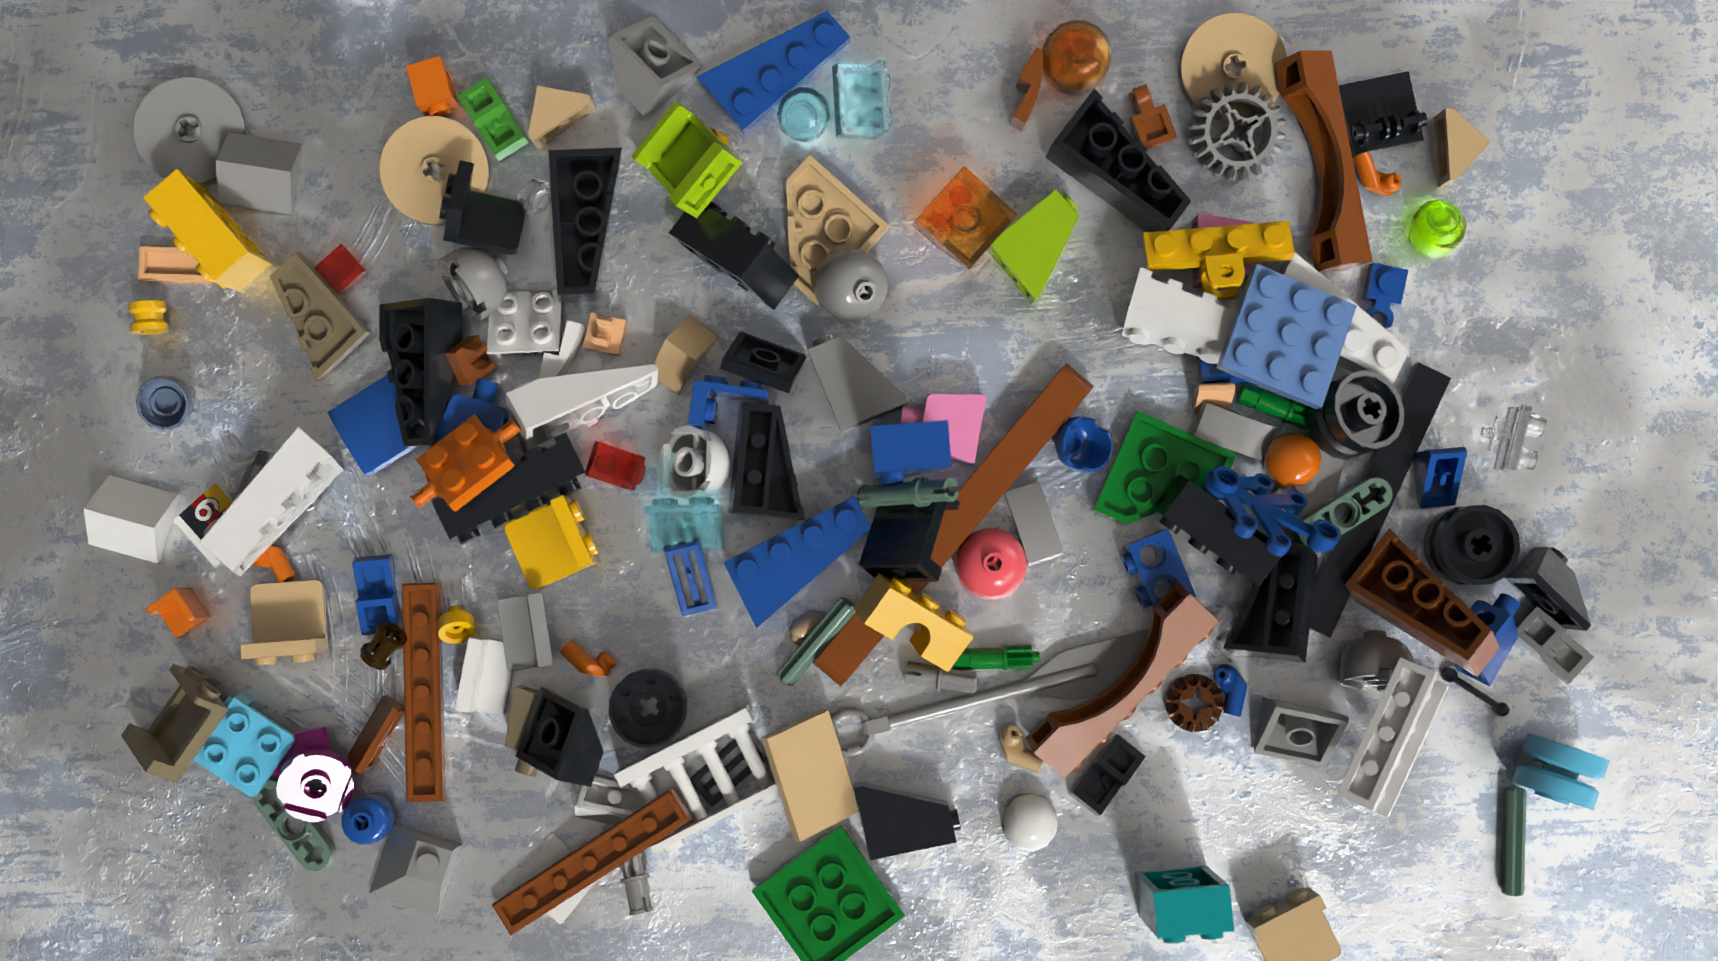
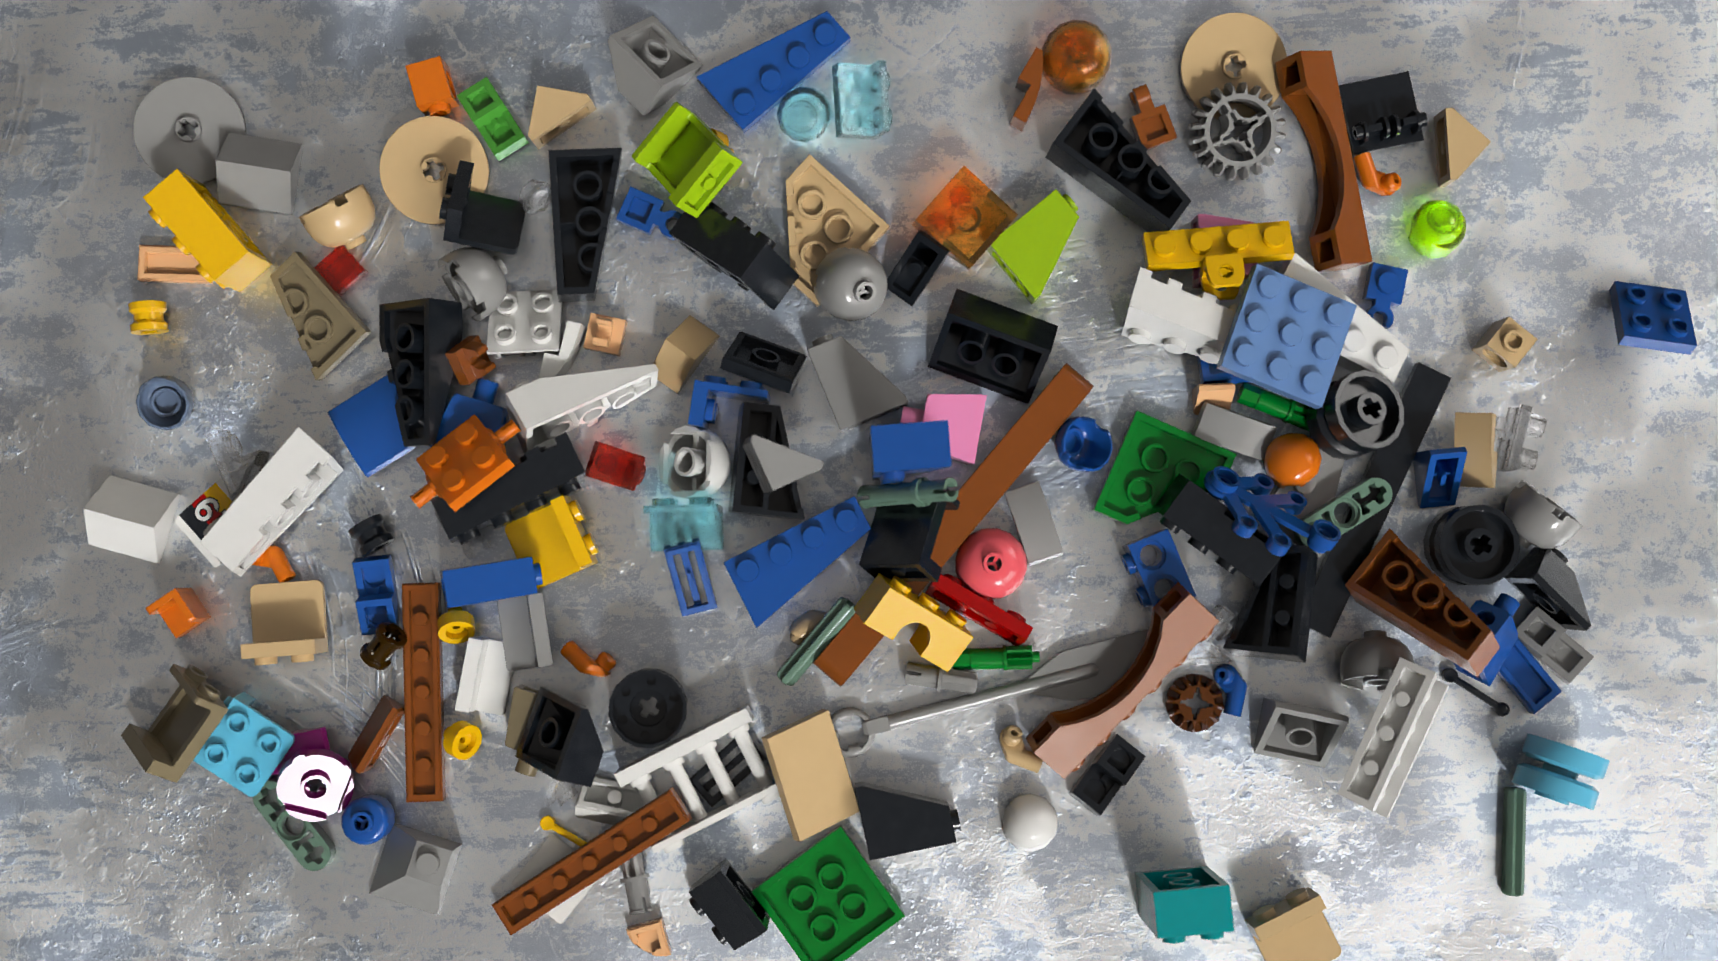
none -> tan cylinder [298,184,376,251]
none -> black wheel [348,514,395,557]
none -> blue slope [440,557,543,608]
none -> yellow tile [443,720,482,760]
none -> yellow hinge [540,815,587,847]
none -> blue plate [616,186,682,240]
none -> light nougat tile [626,917,672,956]
none -> black slope [689,858,770,950]
none -> light grey slope [743,434,824,493]
none -> black slope [887,229,950,306]
none -> red plate [925,574,1033,646]
none -> black slope [928,289,1058,404]
none -> tan slope [1454,412,1498,488]
none -> tan brick [1472,317,1538,372]
none -> blue tile [1497,638,1562,714]
none -> light grey cylinder [1504,480,1583,549]
none -> blue plate [1609,281,1697,355]

